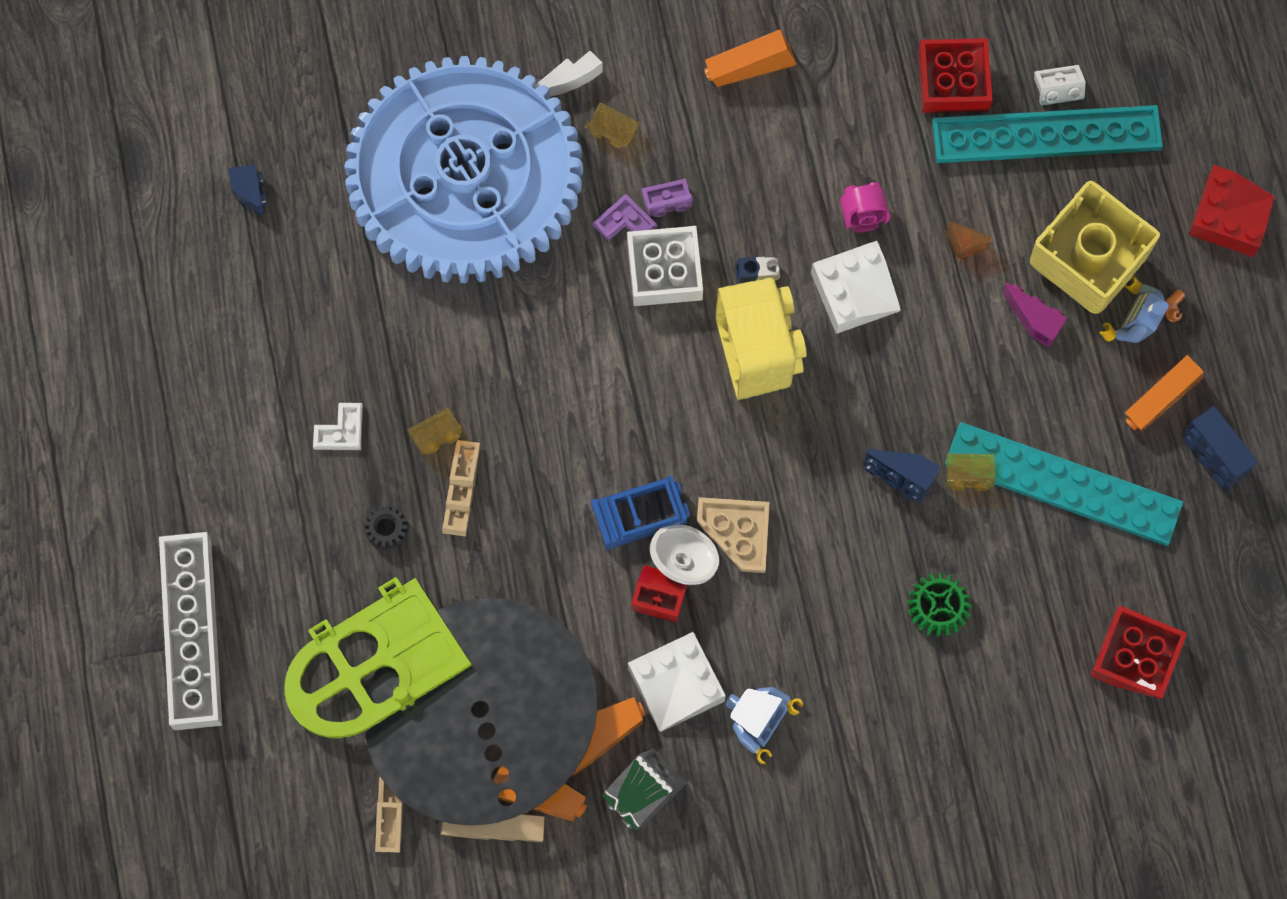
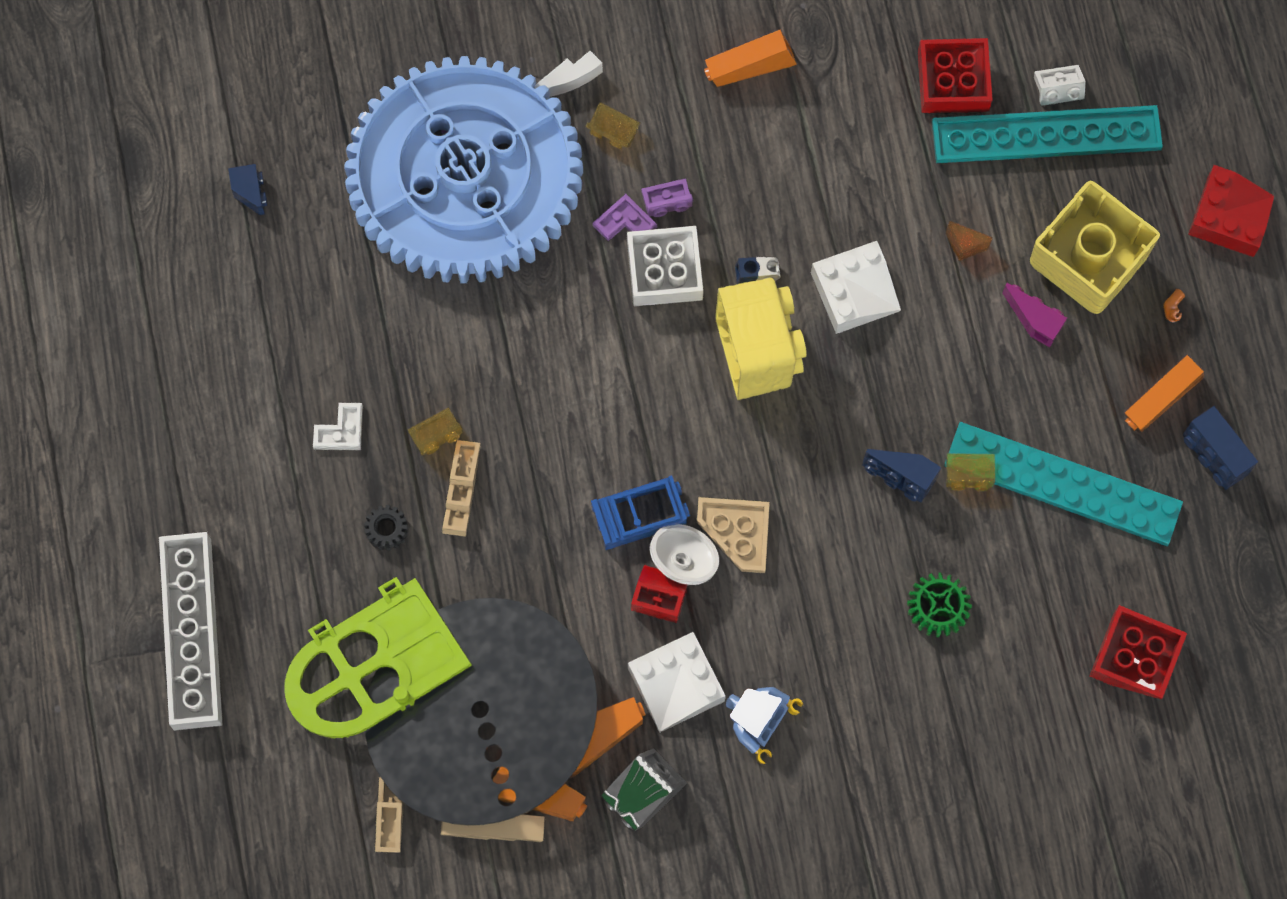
dark pink brick [840,182,891,232] -> none
medium blue torso [1099,276,1169,343] -> none

